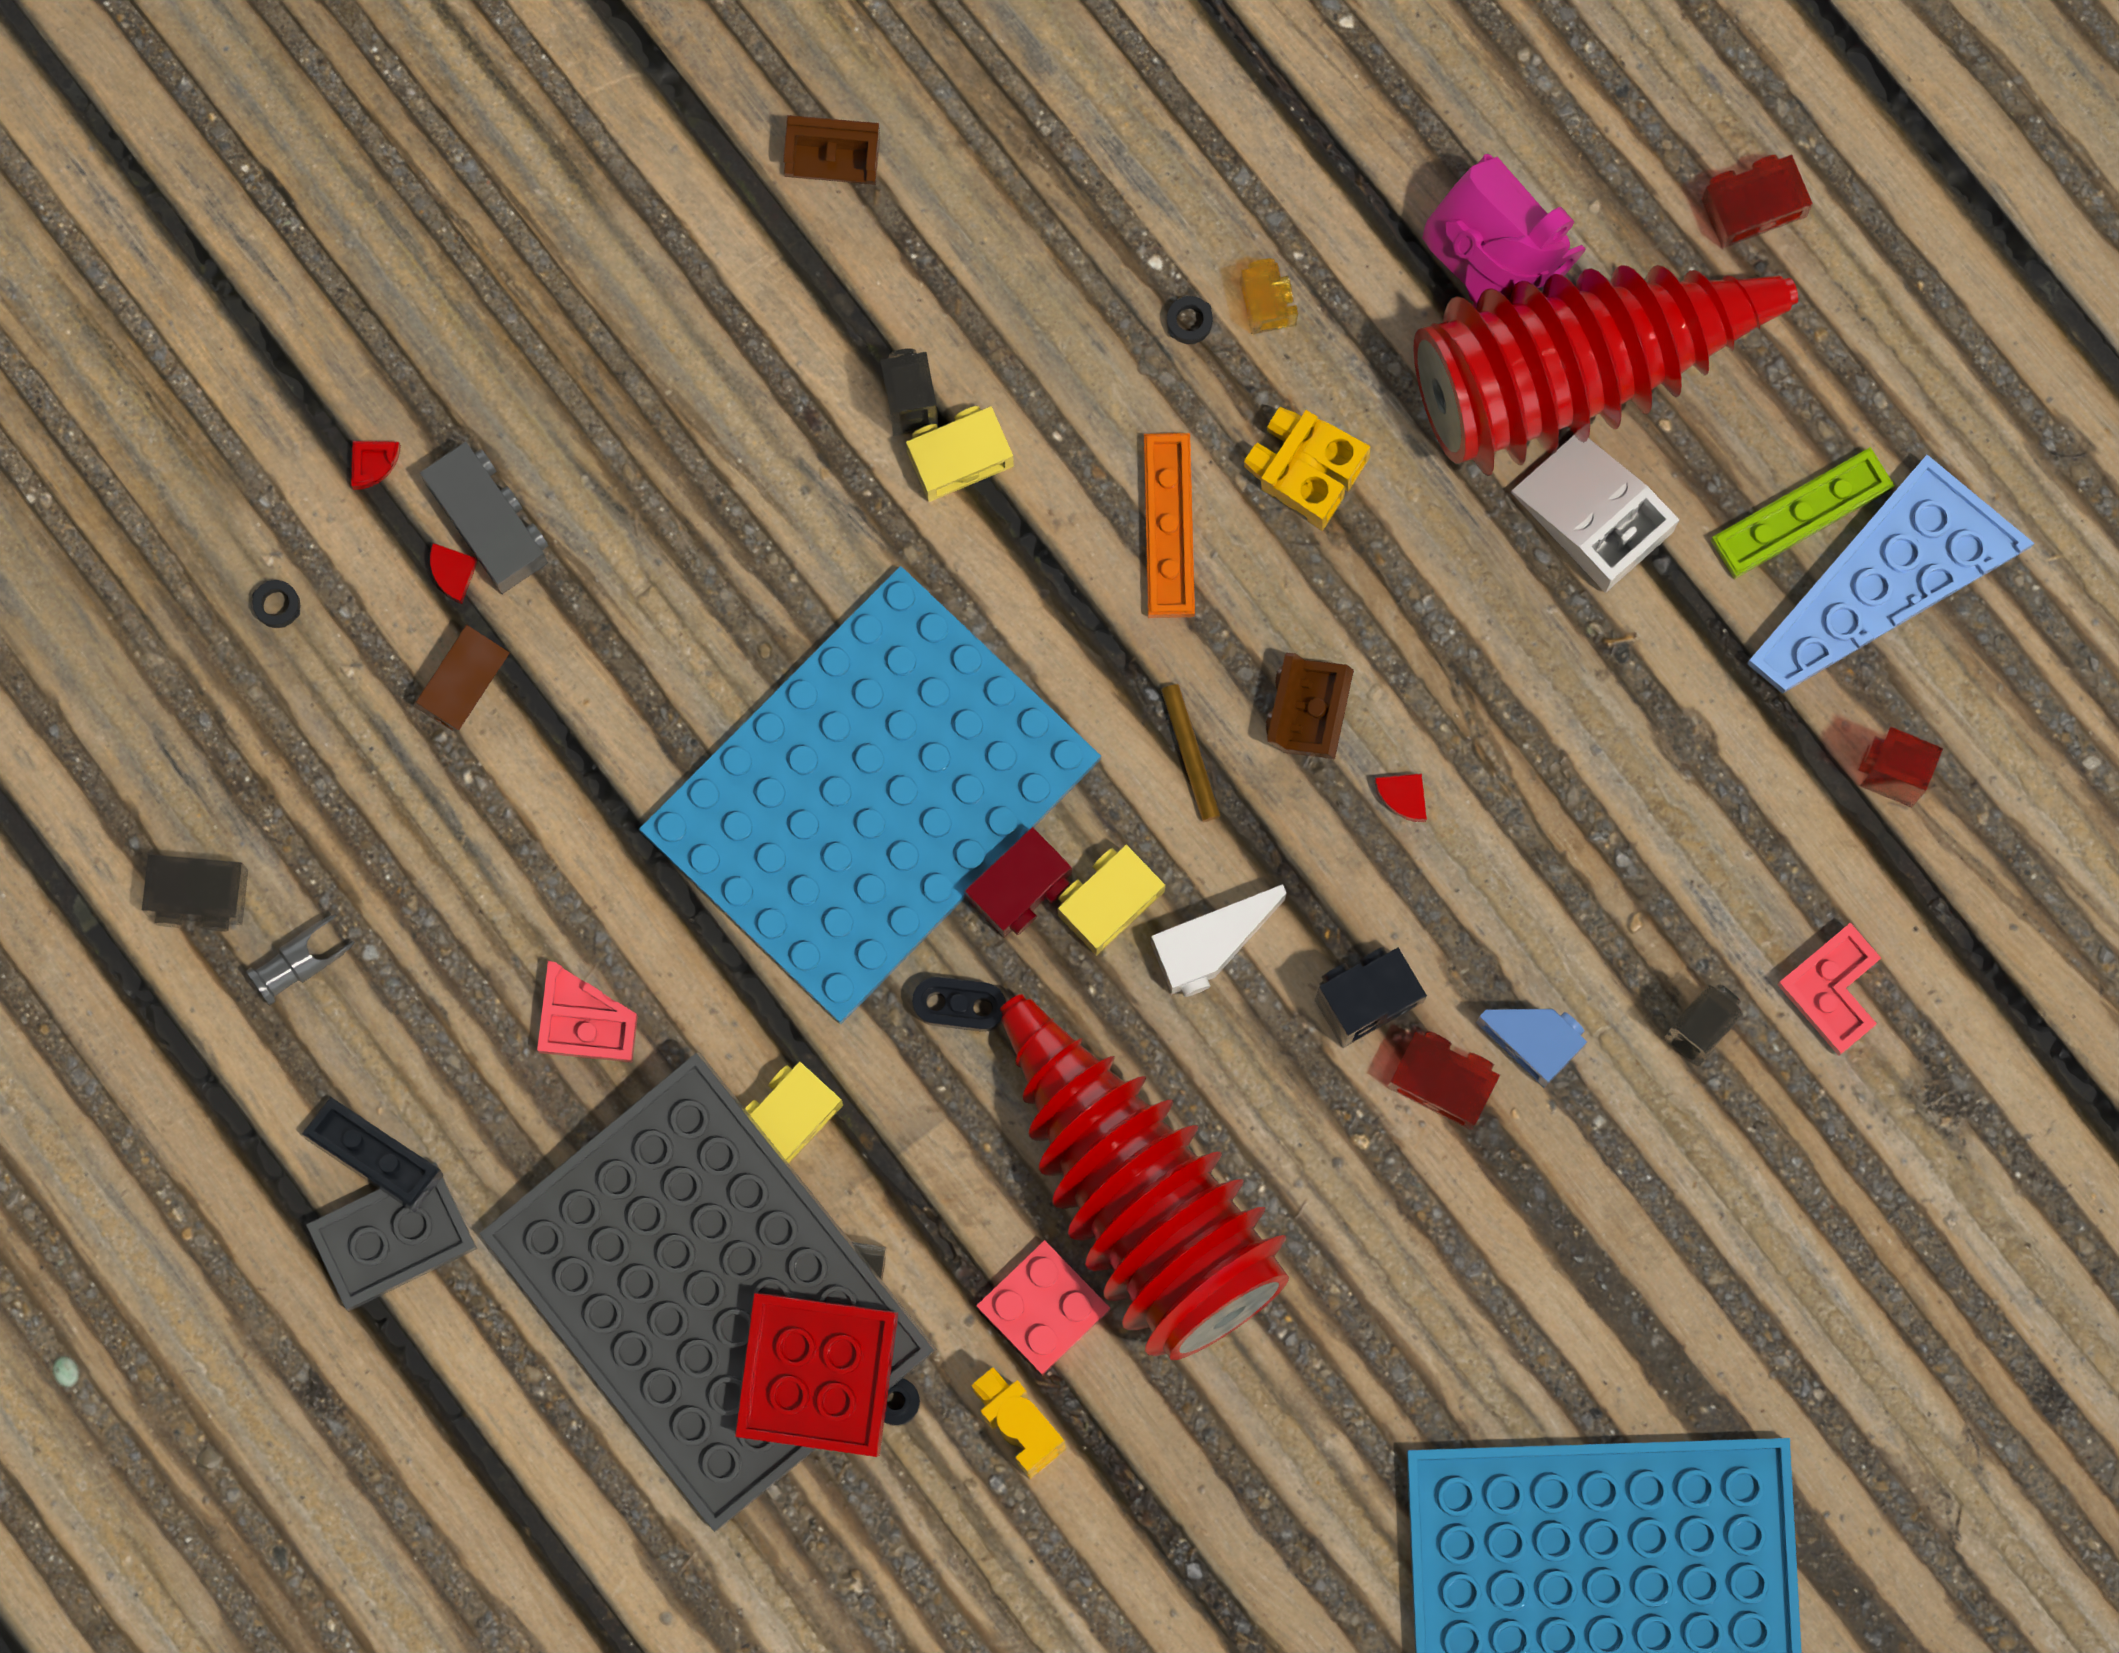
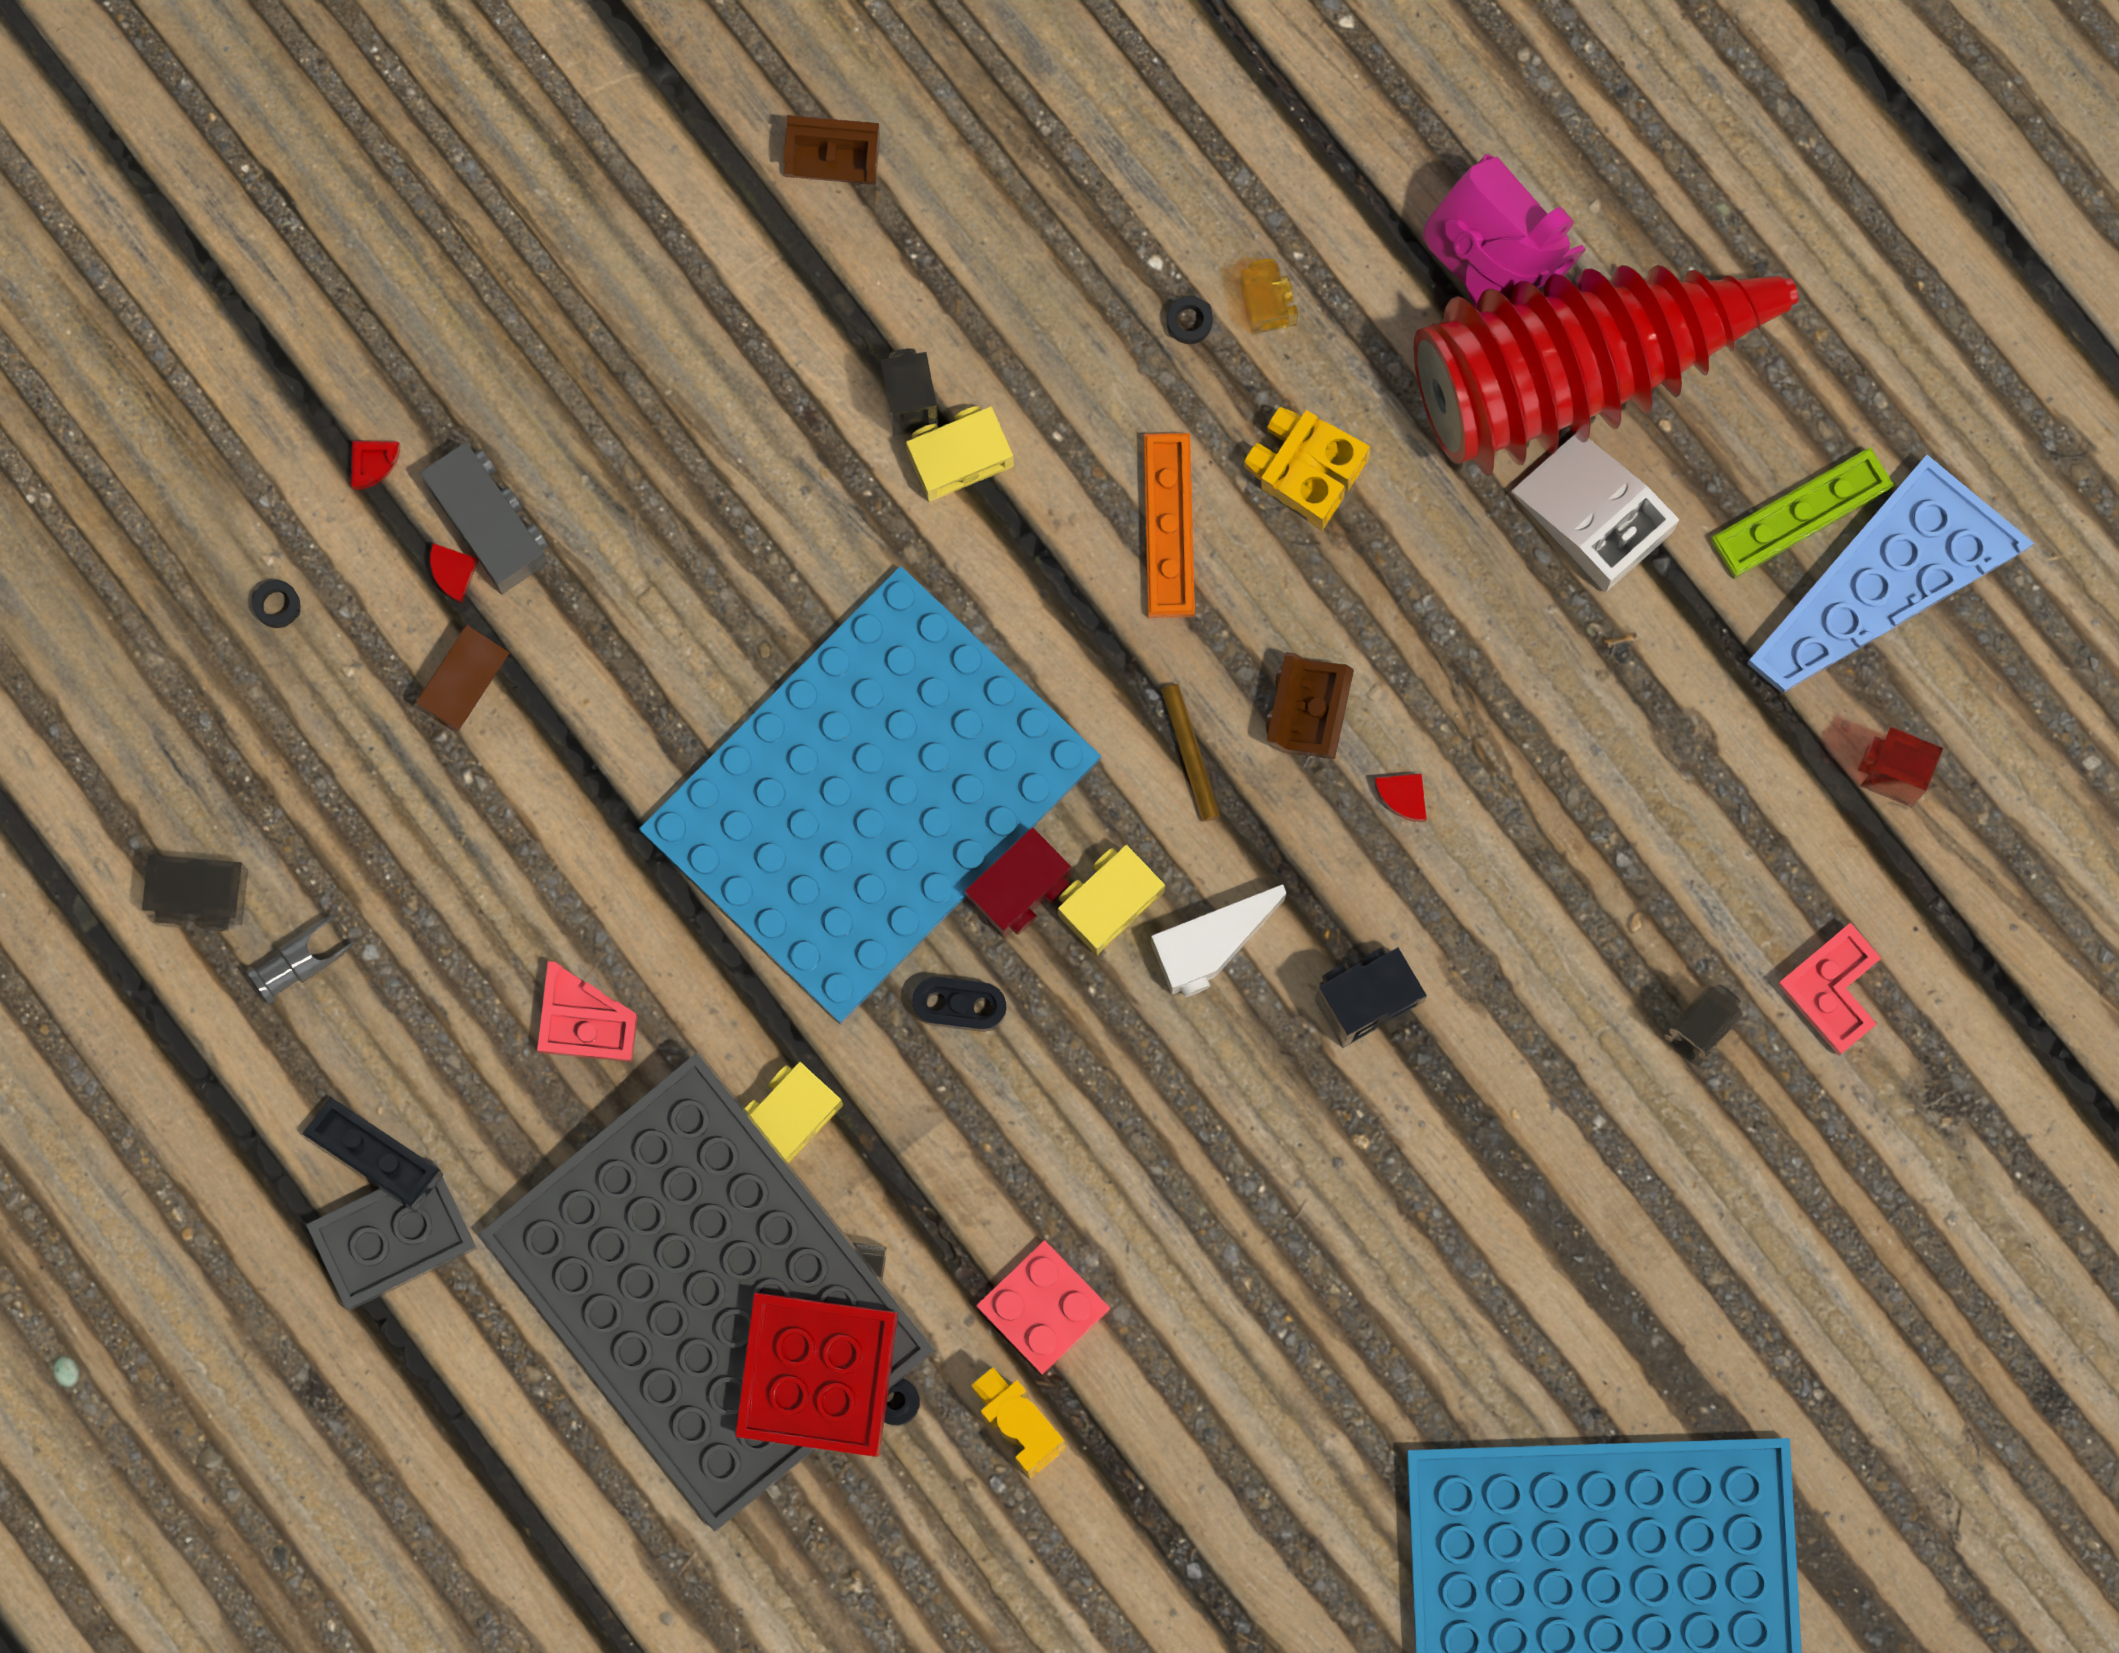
red cone [1000,994,1289,1360] -> none
clear red brick [1388,1031,1500,1131] -> none
medium blue slope [1476,1009,1587,1088] -> none
clear red brick [1701,154,1813,249] -> none

